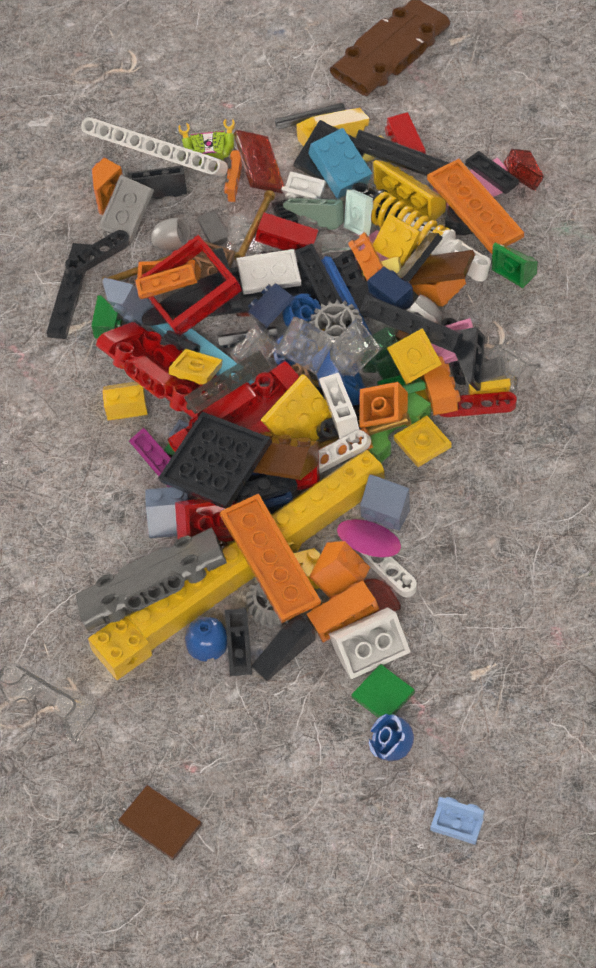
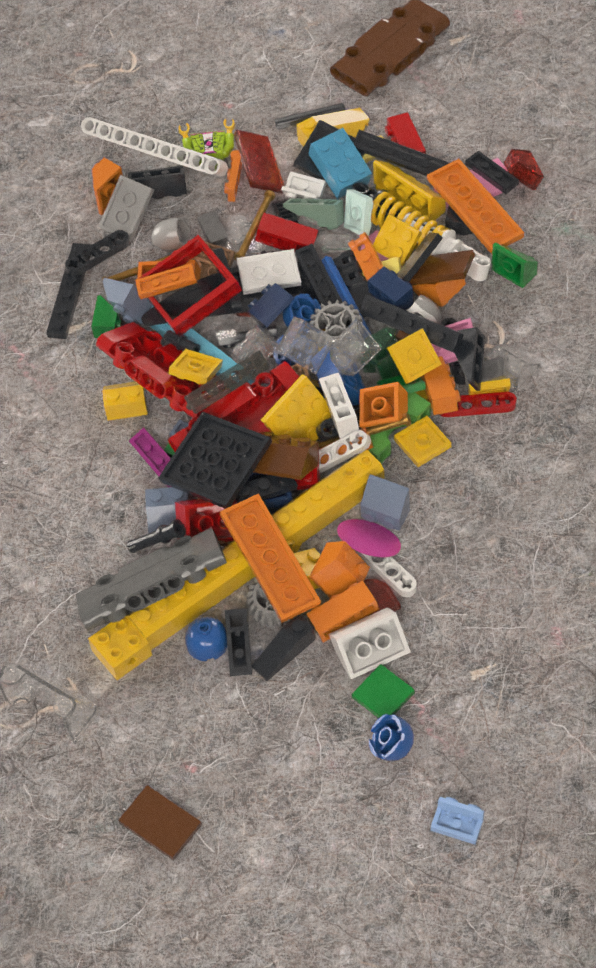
none -> black pin [127,519,186,553]
none -> clear tile [214,323,237,339]

